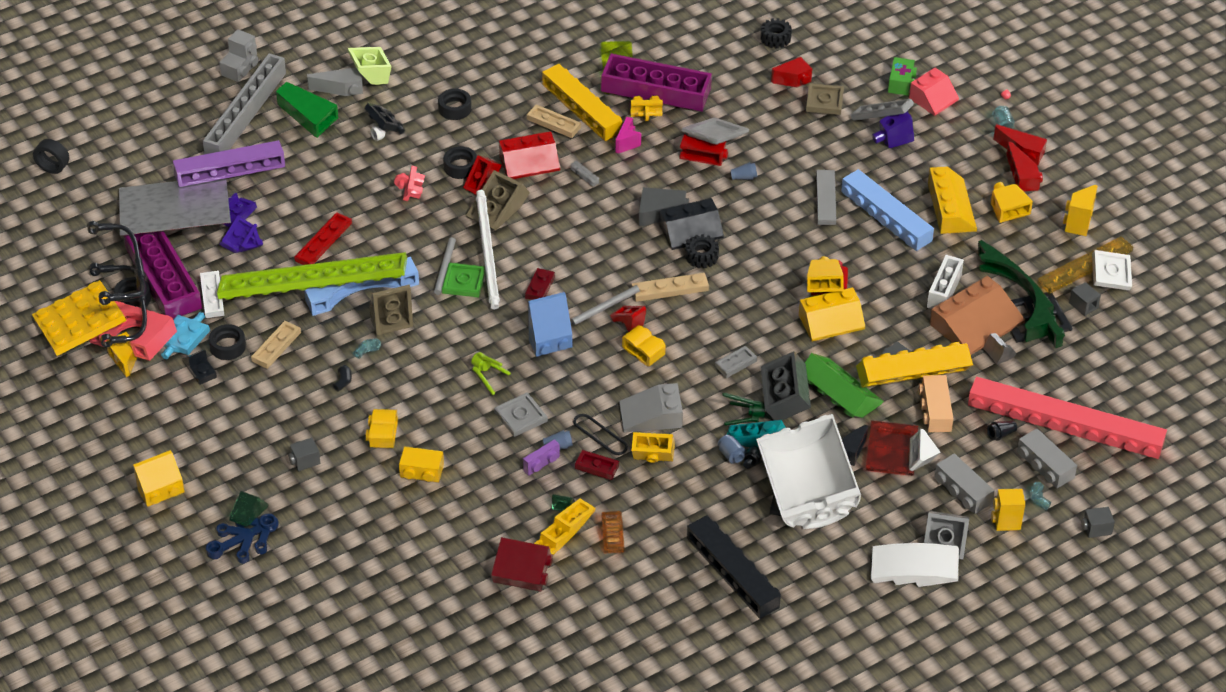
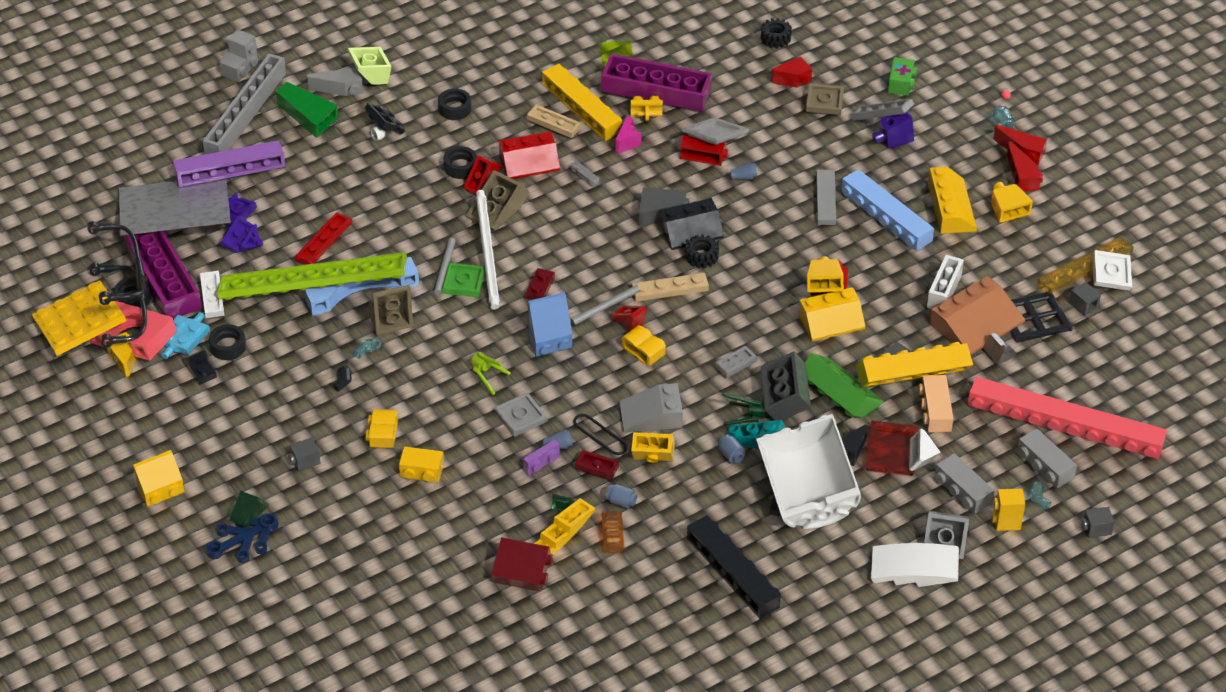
black tyre [33,139,70,174] -> none
tan plate [251,321,301,369] -> none
coral hips [394,166,425,201] -> none
black cylinder [743,446,762,469] -> none
coral slope [909,67,959,116] -> none
dark green slope [978,240,1065,349] -> none
black cone [987,420,1017,441] -> none
yellow slope [1063,185,1098,236] -> none
none -> sand blue brick [606,484,637,509]

